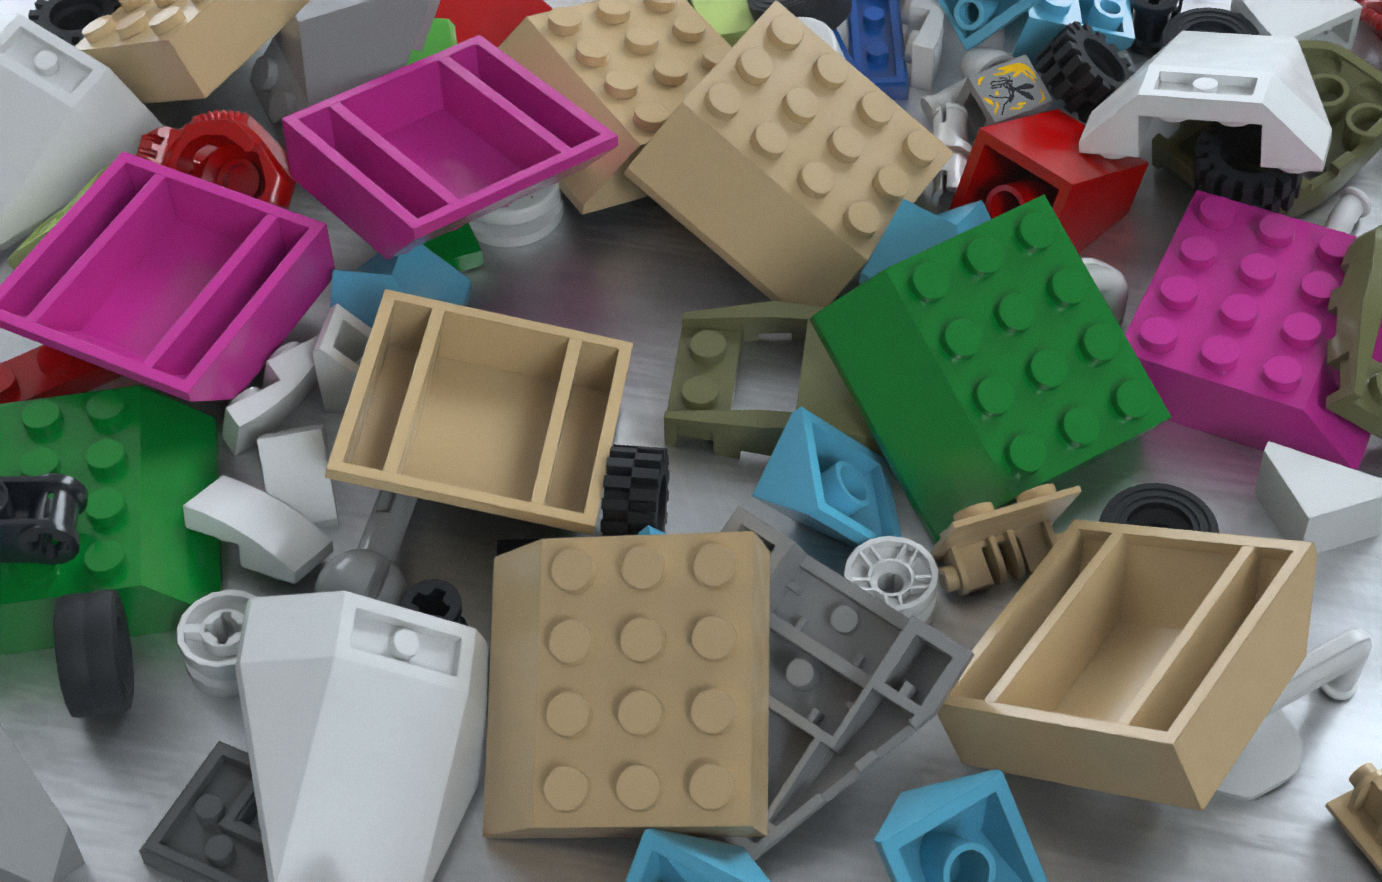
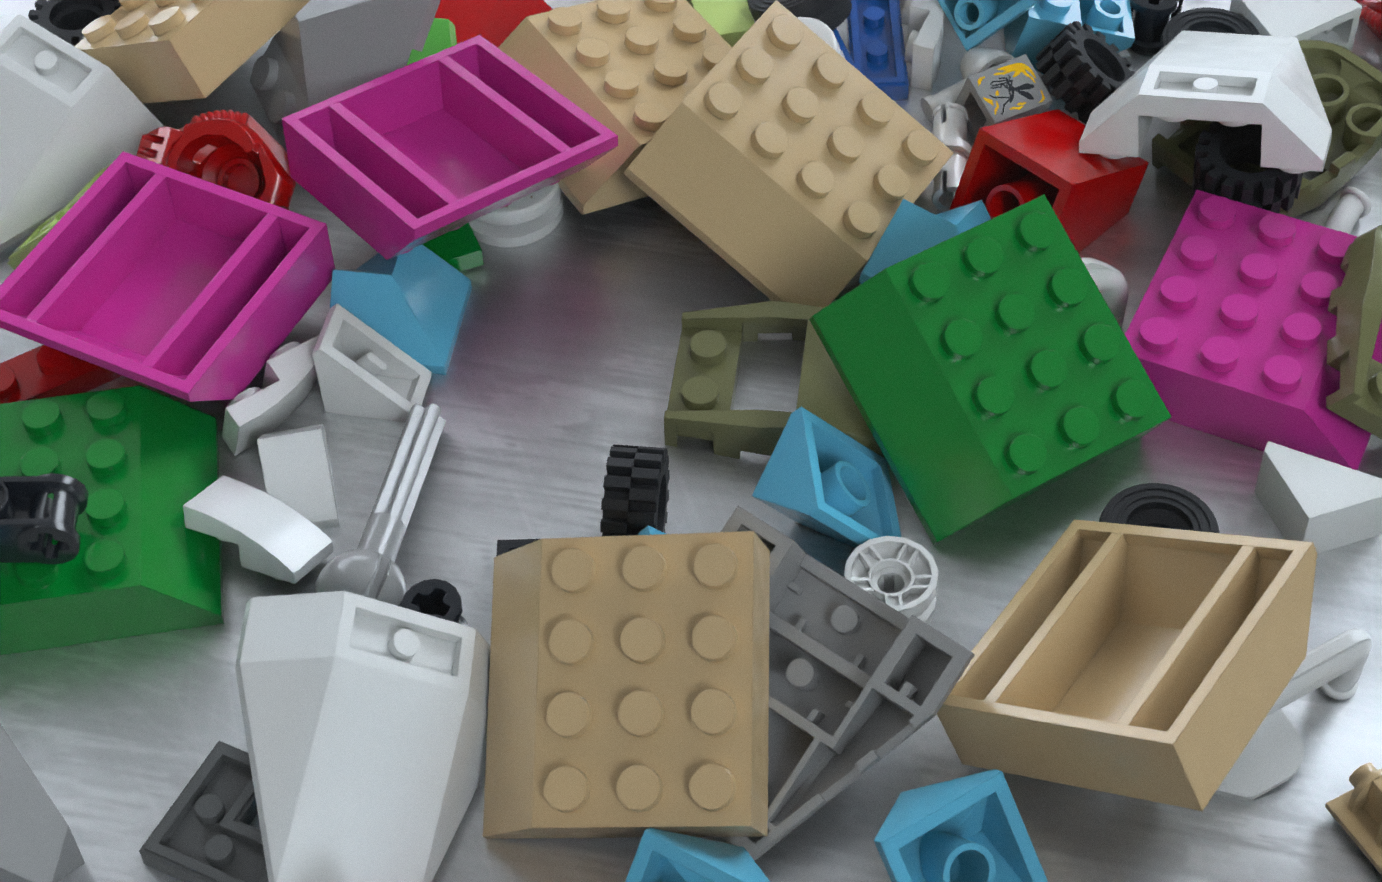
black tyre [54,589,134,718] -> none
white wheel [177,590,255,698] -> none
tan slope [325,289,633,535] -> none
tan hinge [930,484,1082,596] -> none

